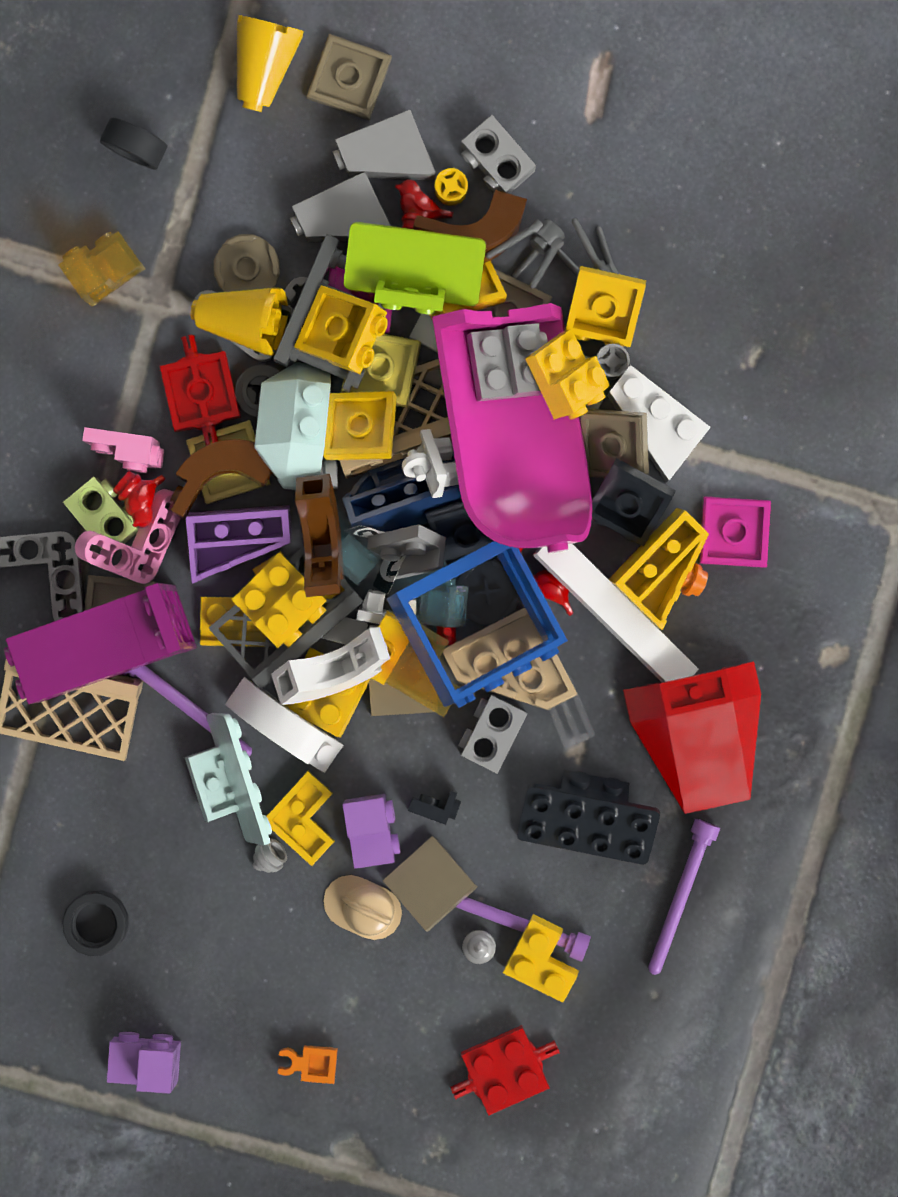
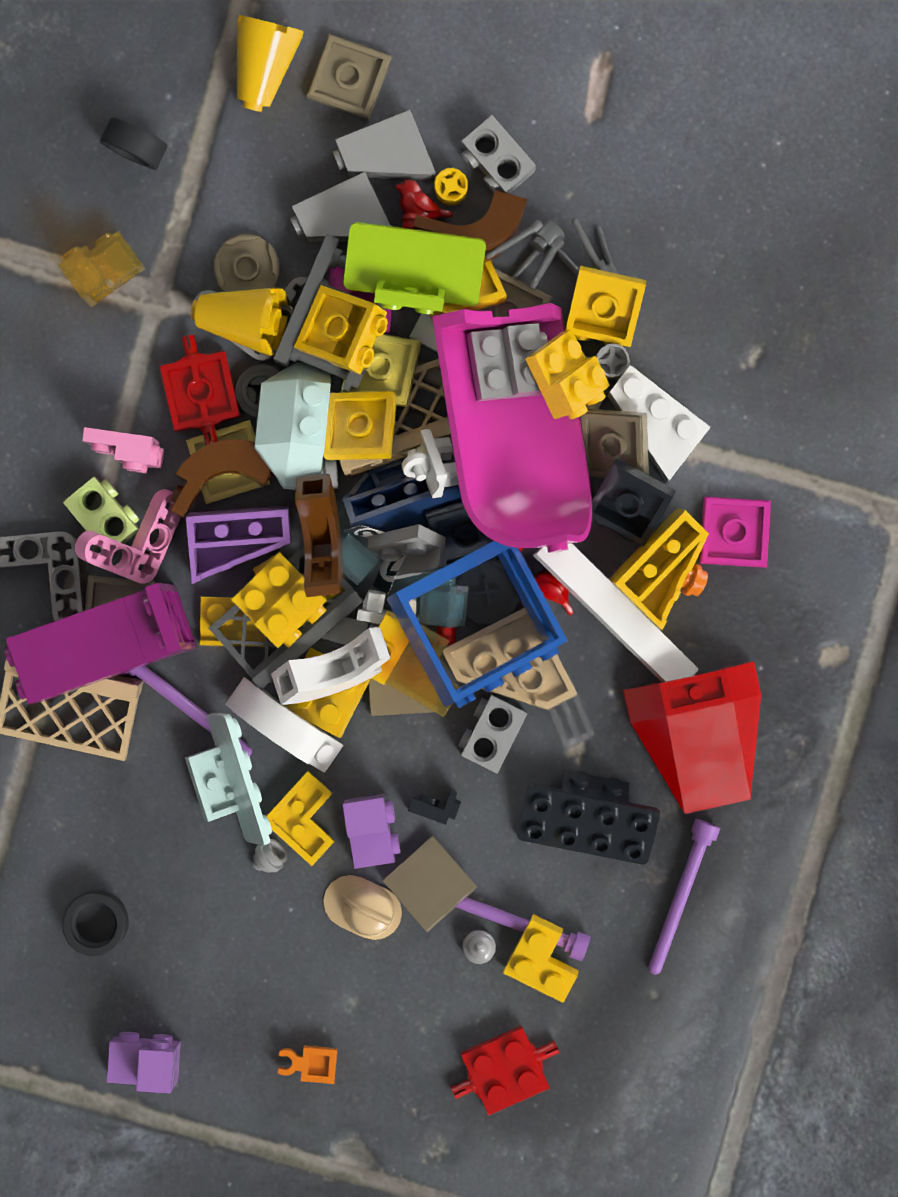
red animal [113,470,166,528] -> none

